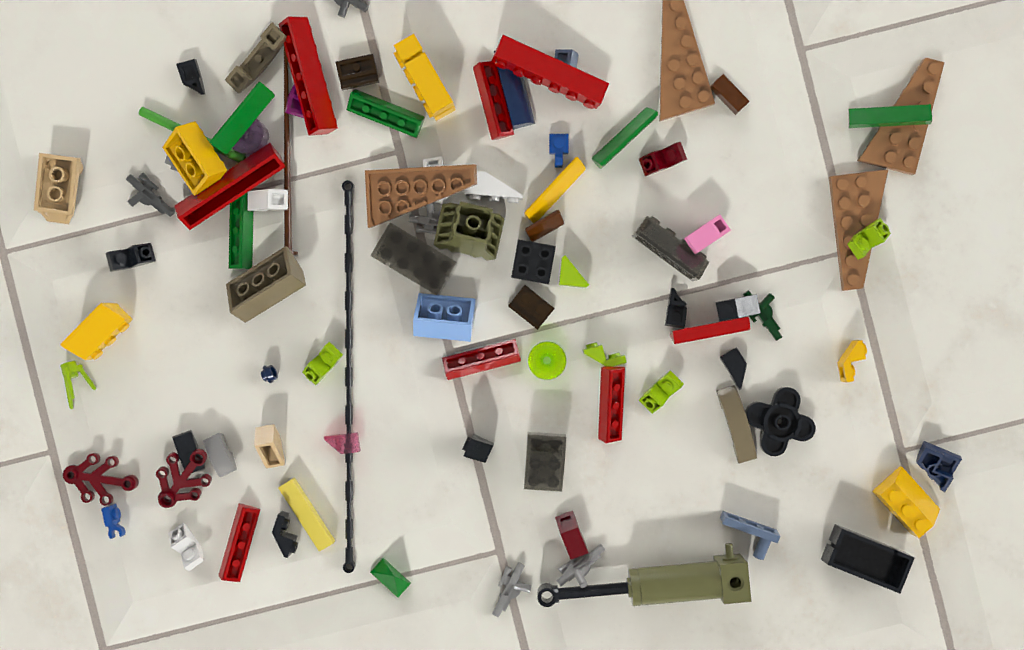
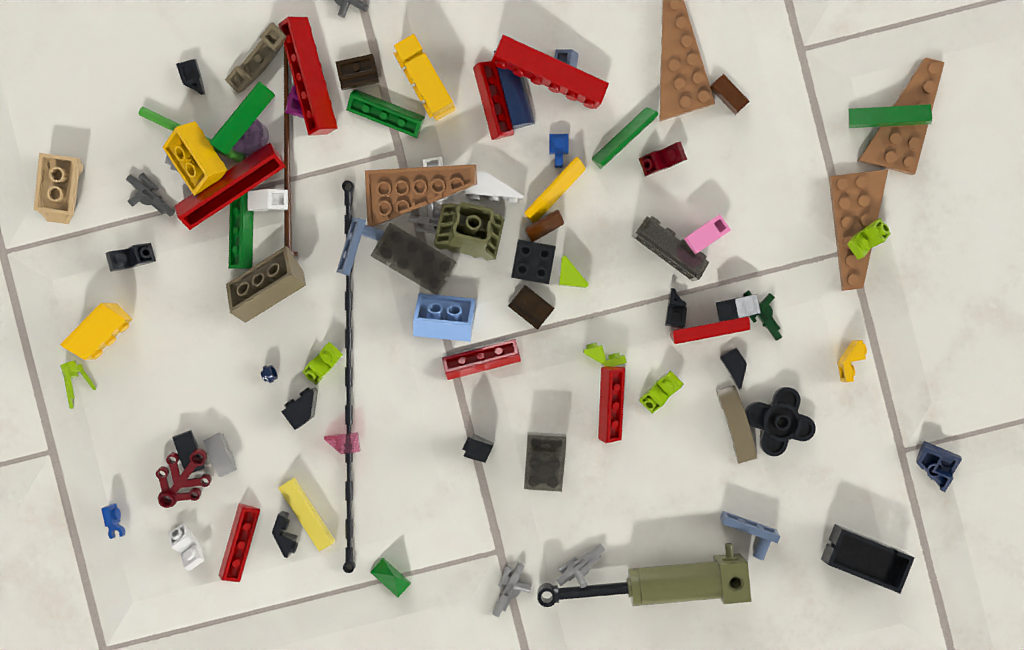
dark red plant [63,453,139,506] -> none
tan slope [254,424,285,469] -> none
clear neon green dish [528,341,566,380] -> none
dark red slope [555,511,589,560] -> none
yellow slope [872,466,940,538] -> none
none -> black slope [281,387,318,430]
none -> sand blue piece [336,217,384,276]

